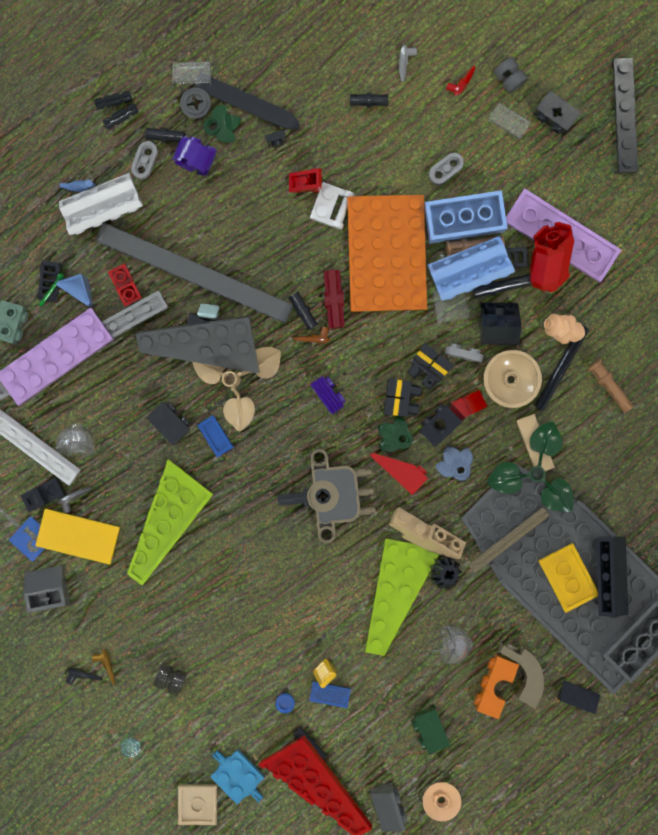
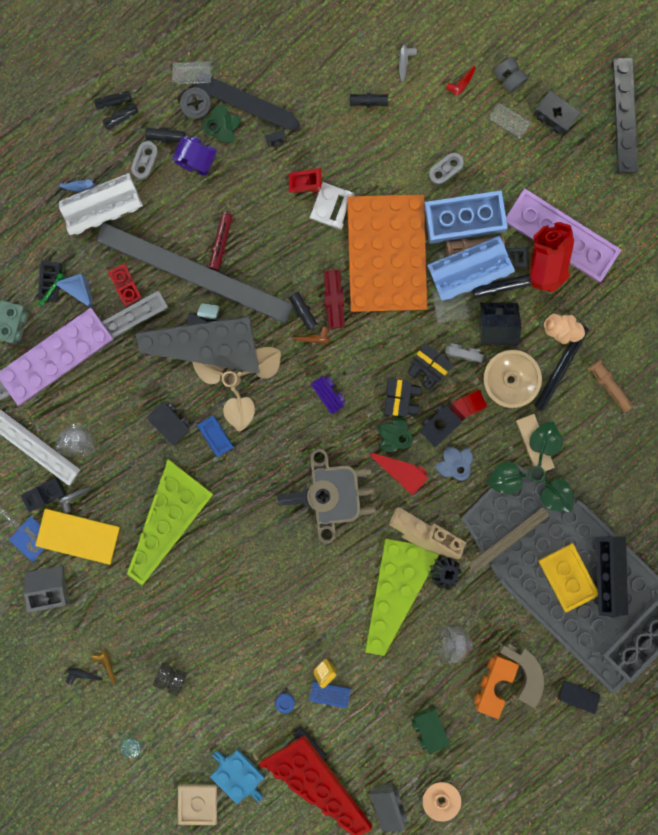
none -> dark red pin [208,212,233,271]

